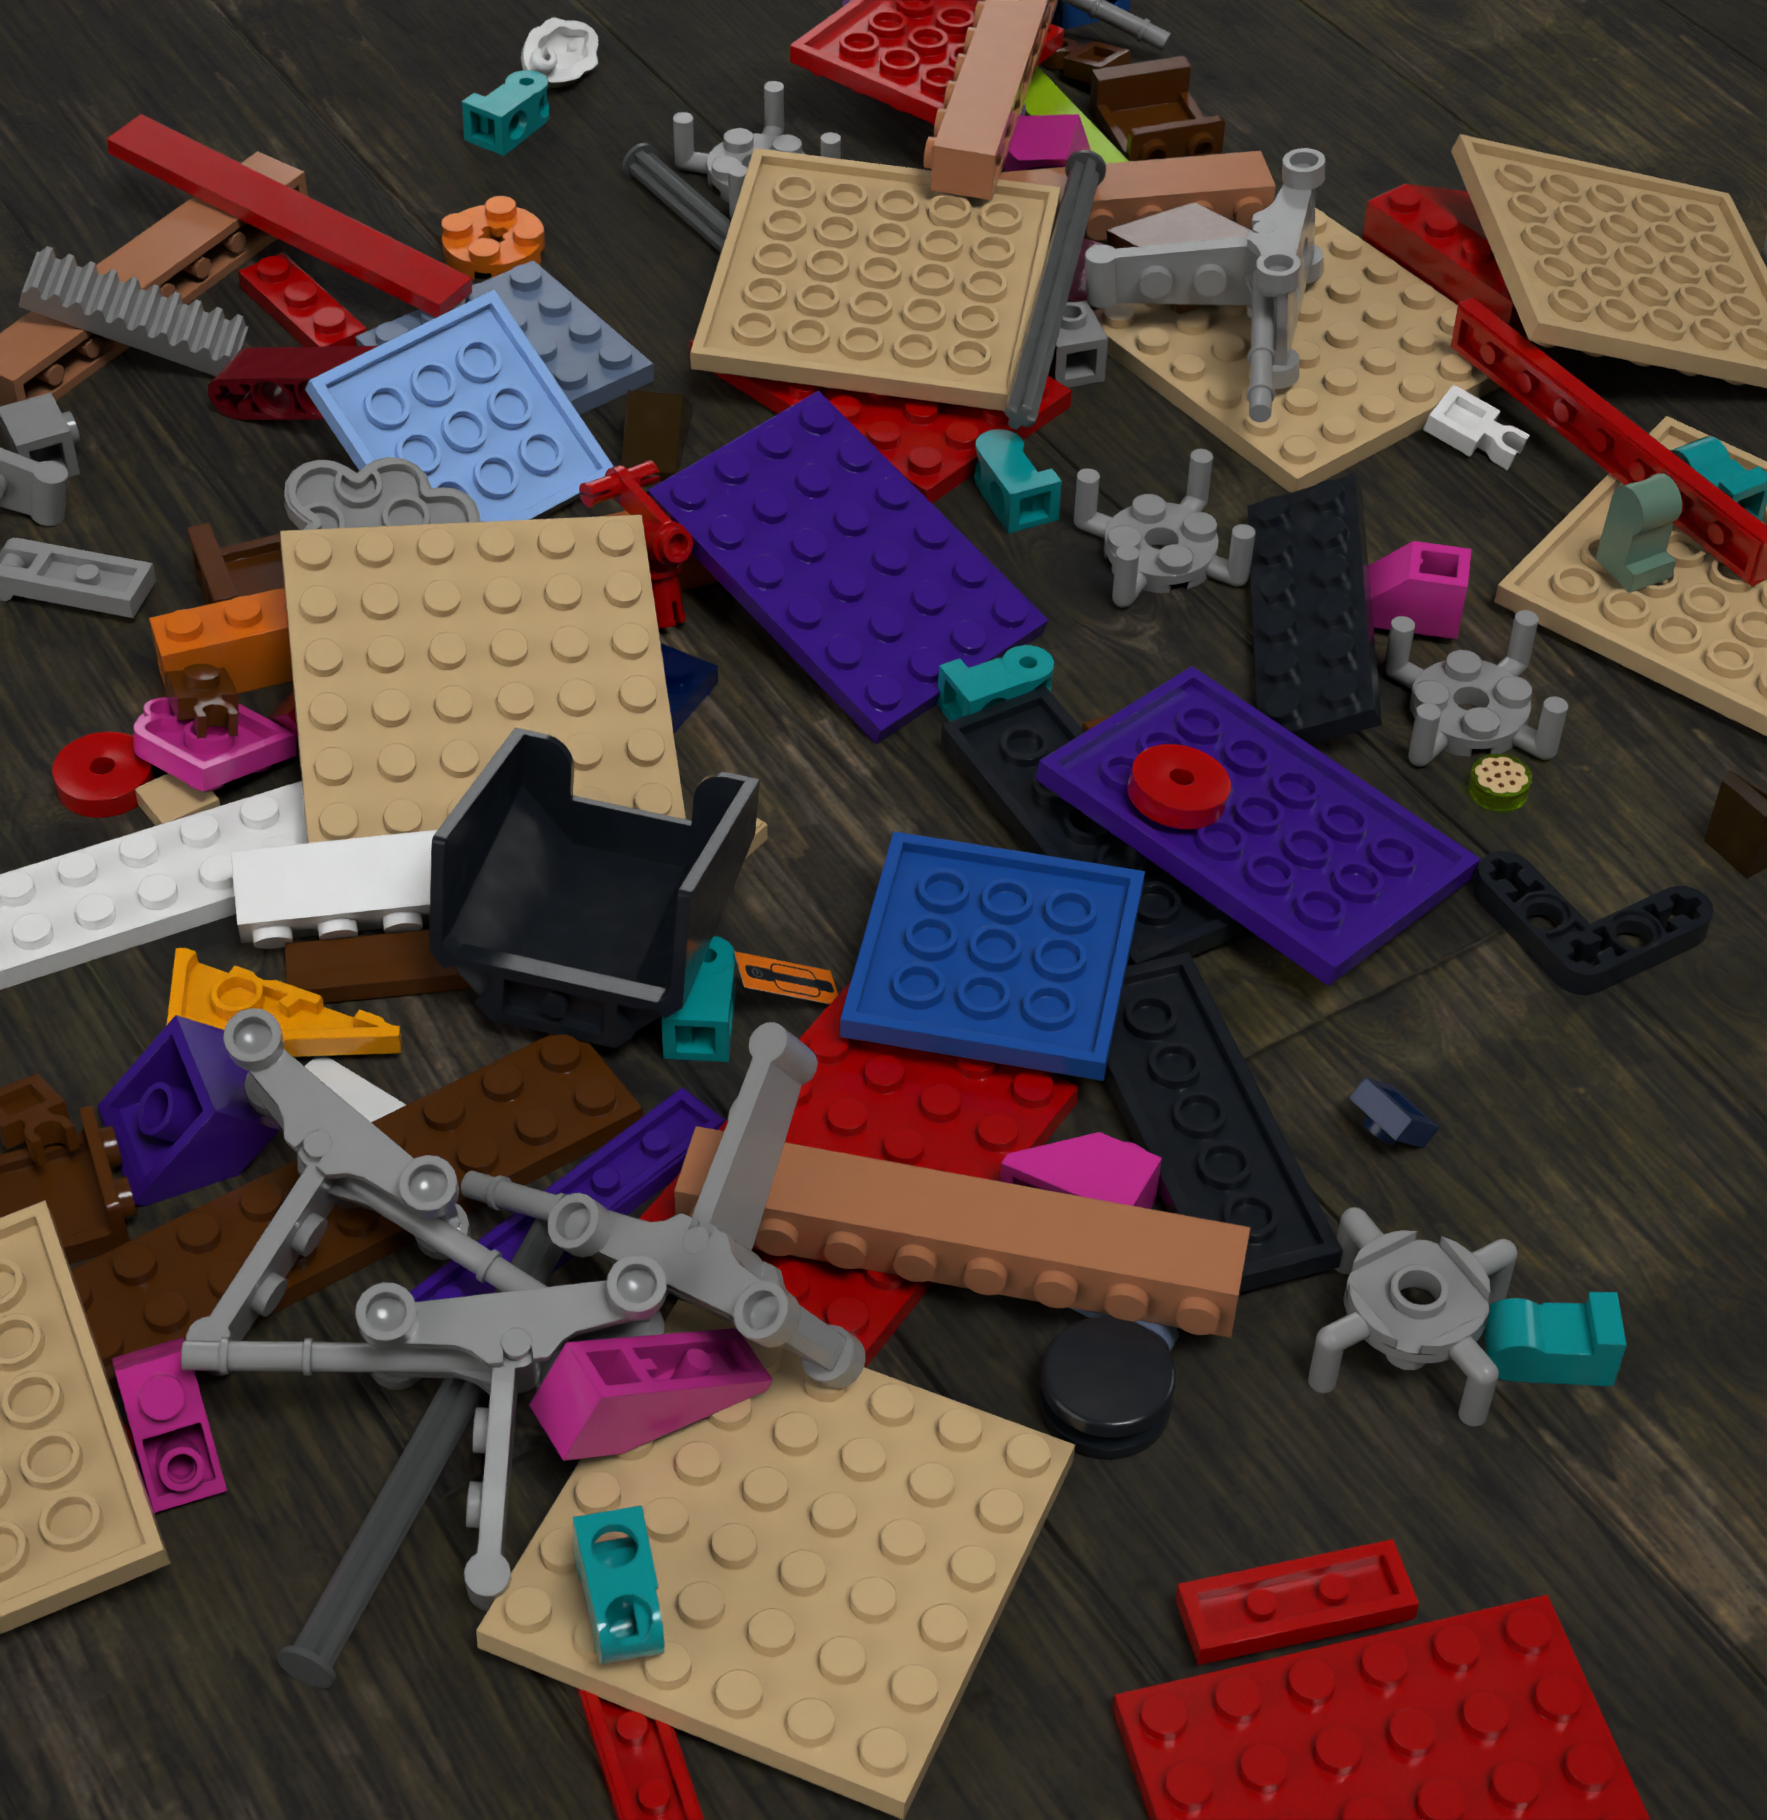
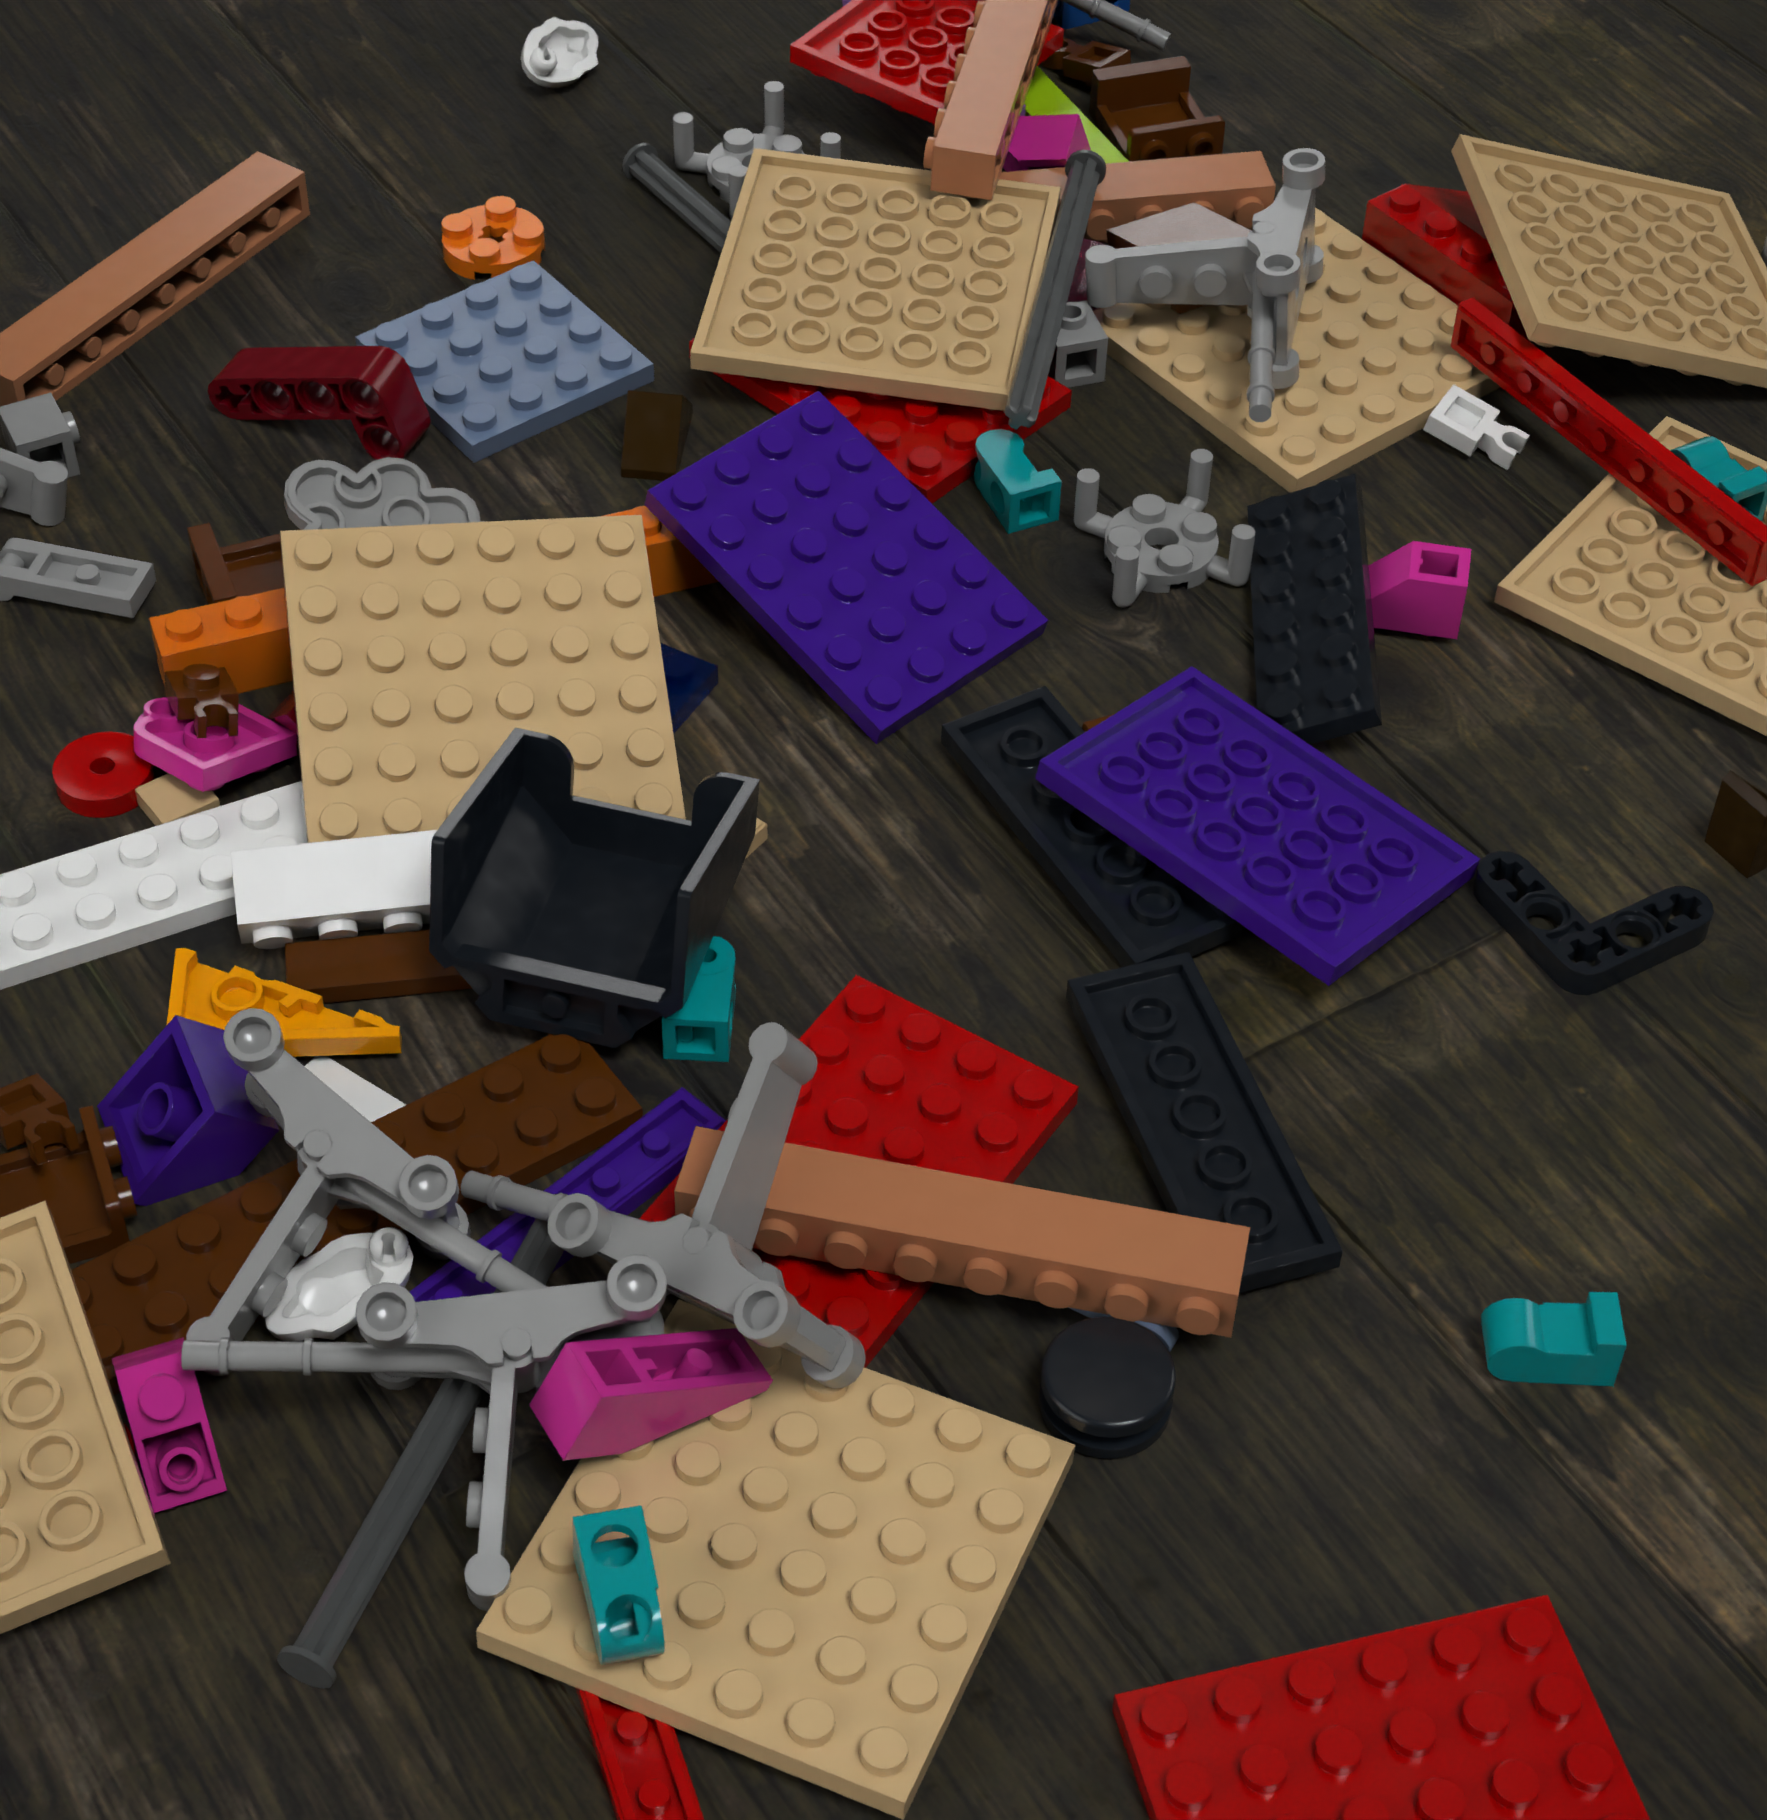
light grey gear [18,246,248,376] -> none
red tile [107,114,472,318] -> none
red plate [238,252,367,347] -> none
light blue plate [305,289,614,522] -> none
teal leg [462,70,549,156] -> none
red pin [579,460,693,628] -> none
orange sticker [734,951,838,1004] -> none
blue plate [840,831,1145,1081] -> none
teal leg [936,645,1054,722] -> none
dark pink slope [1000,1132,1162,1209] -> none
red piece [1127,744,1231,829] -> none
red plate [1175,1539,1419,1665] -> none
light grey plate [1308,1207,1517,1427] -> none
dark blue plate [1349,1077,1440,1148] -> none
light grey plate [1383,610,1568,767] -> none
tile [1468,754,1532,812] -> none
sand green leg [1595,473,1682,593] -> none
none -> white arm [265,1227,414,1342]

